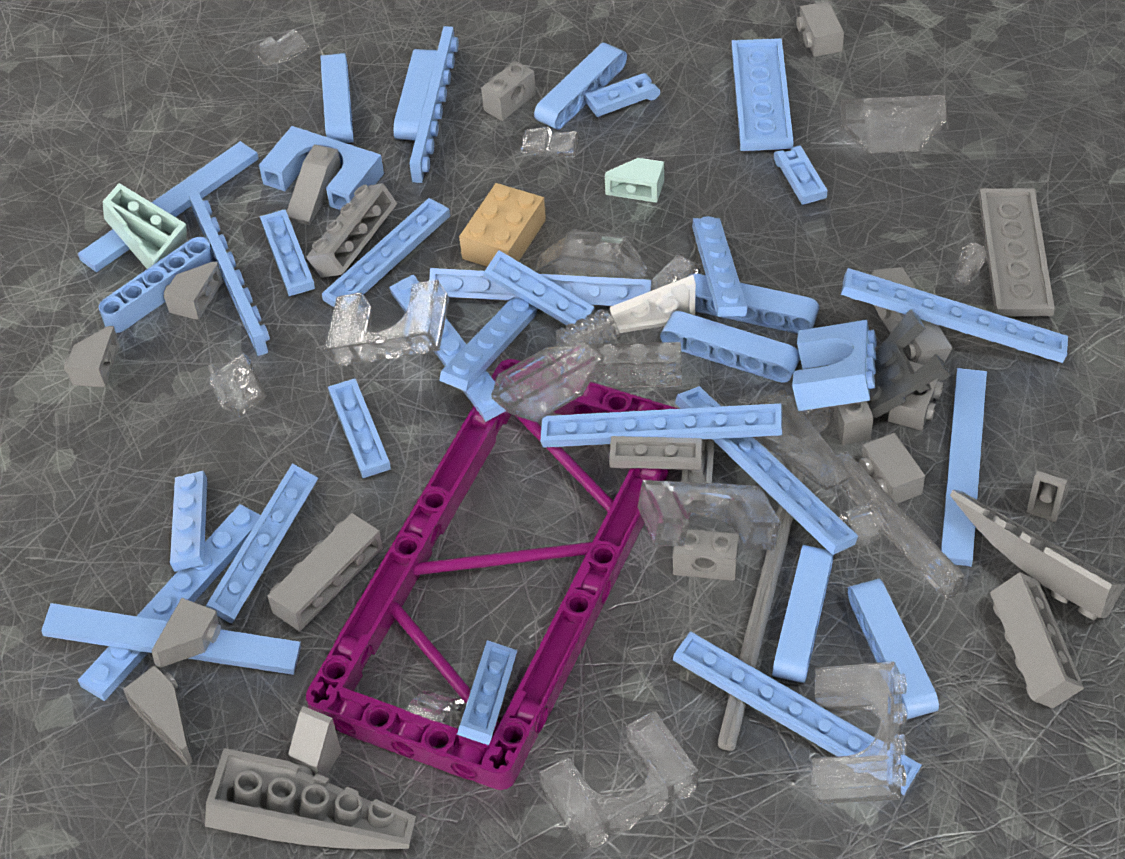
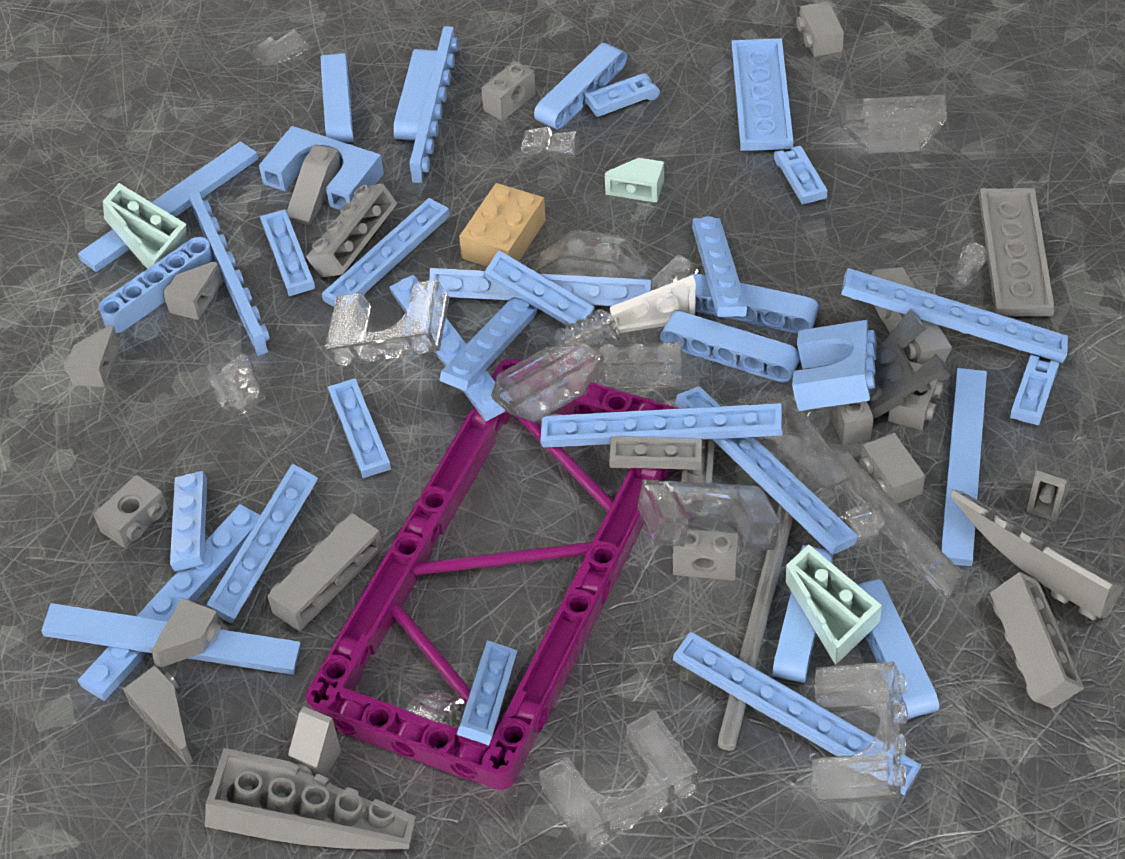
none -> light grey brick [93,475,168,549]
none -> light aqua wedge [786,544,882,665]
none -> light blue plate [1010,355,1060,426]

